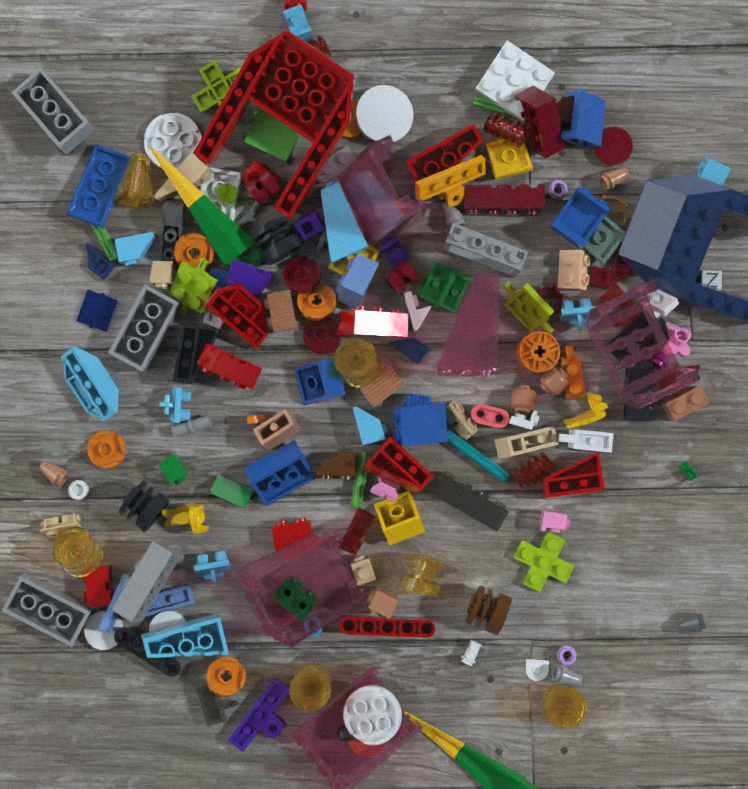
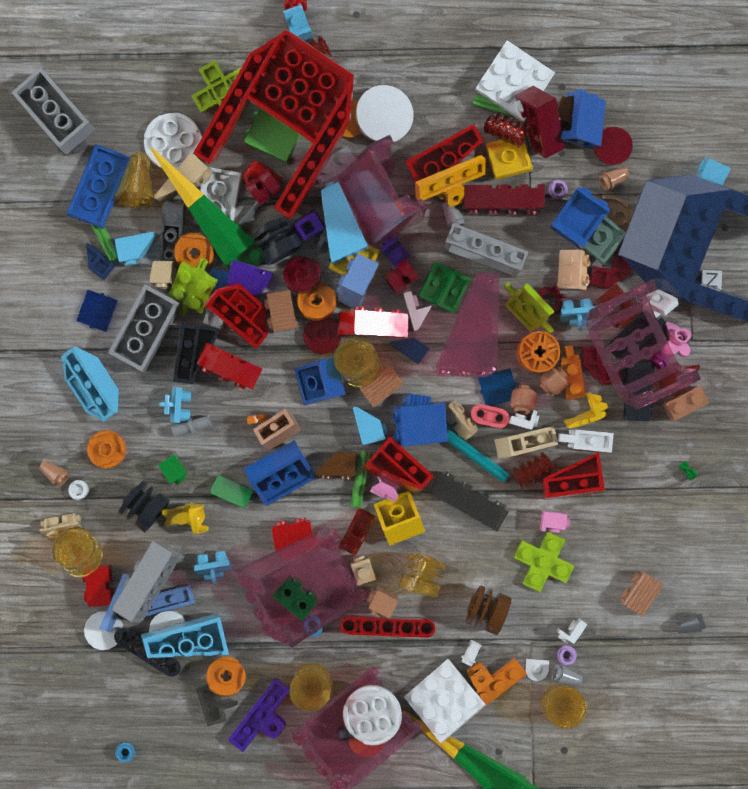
light grey brick [1,573,93,647] -> none
clear neon green tile [218,184,238,204] -> none
none -> dark azure plate [115,742,135,762]
none -> white plate [404,659,486,743]
none -> orange plate [467,657,527,710]
none -> clear blue piece [478,368,517,406]
none -> white bracket [556,618,587,644]
none -> dark red tile [581,346,622,385]
none -> nougat brick [620,571,664,617]

